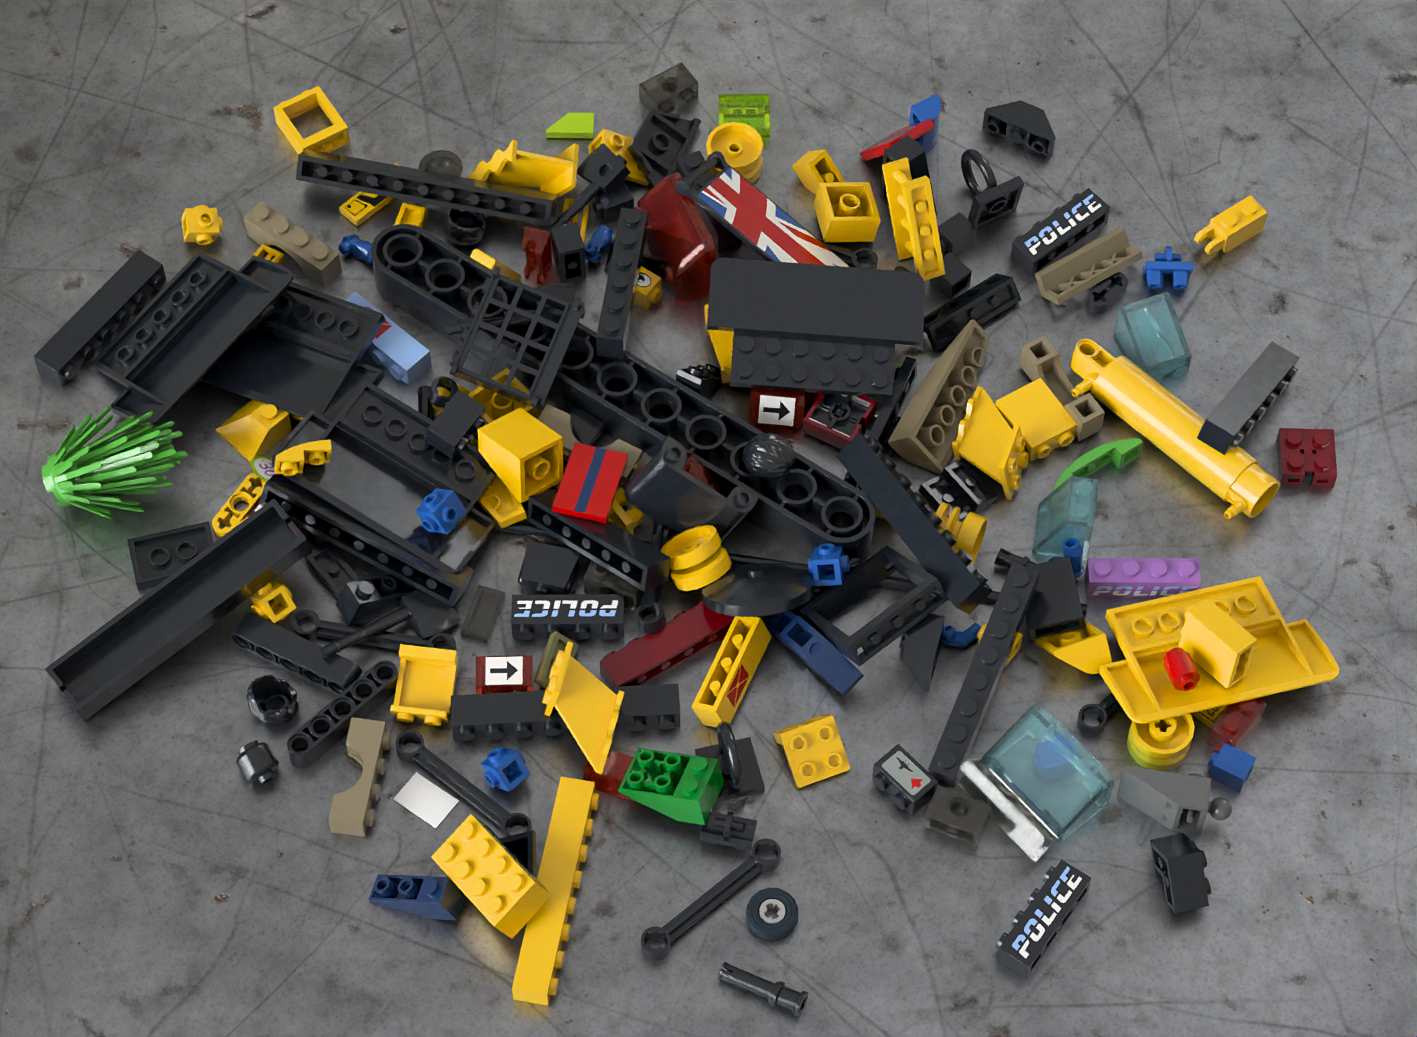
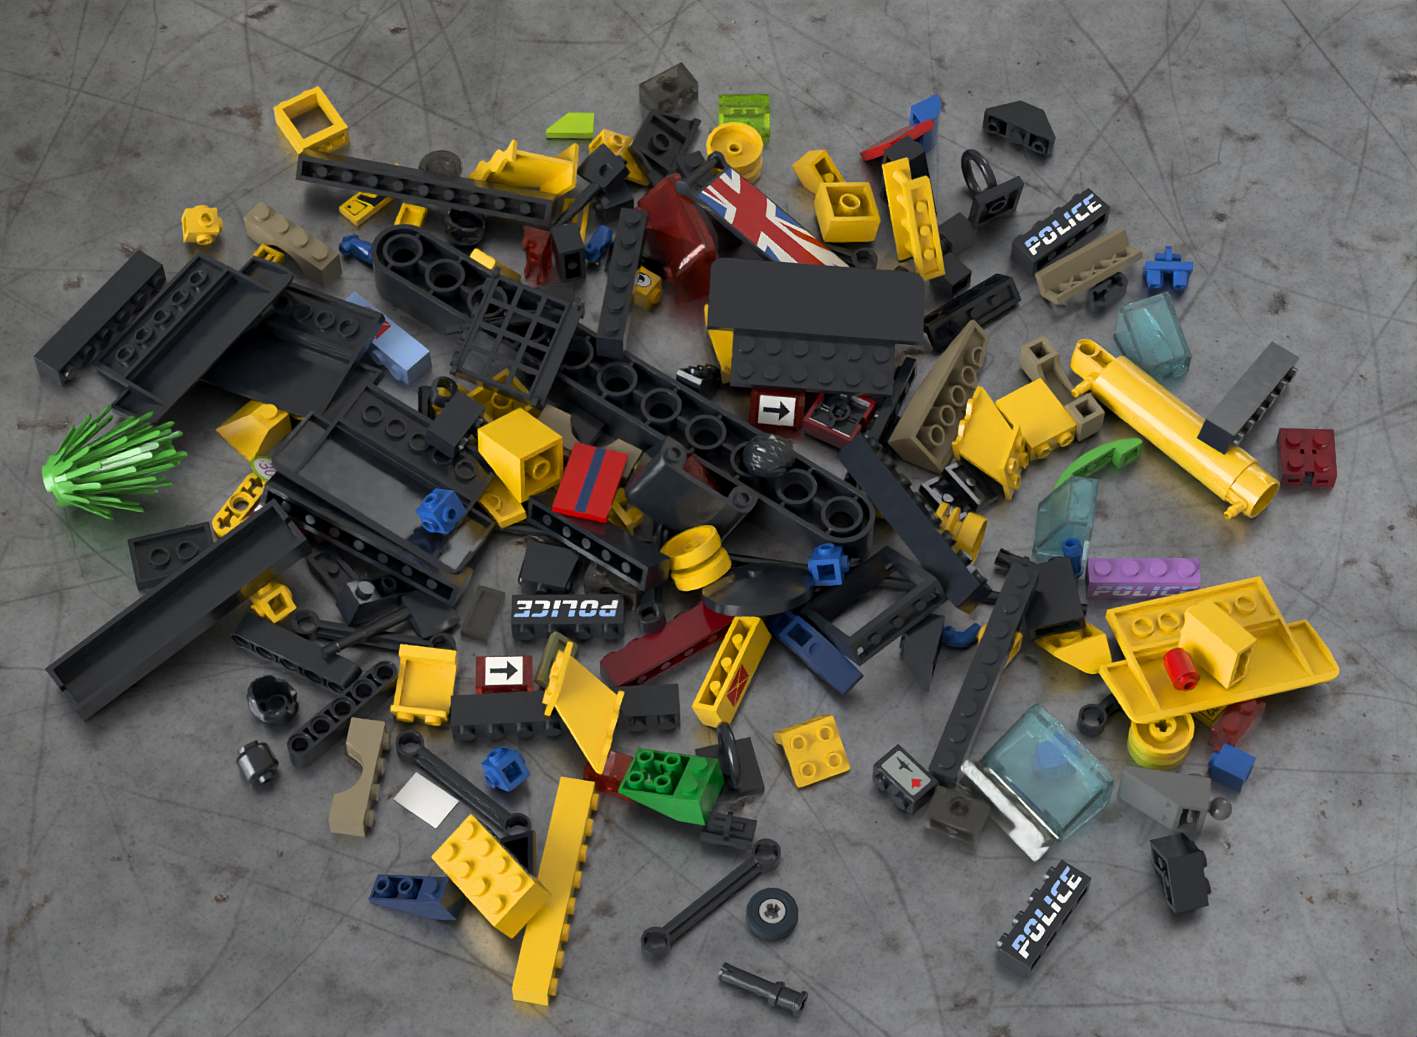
yellow slope [274,440,332,476] -> none
yellow hinge [1194,195,1268,255] -> none

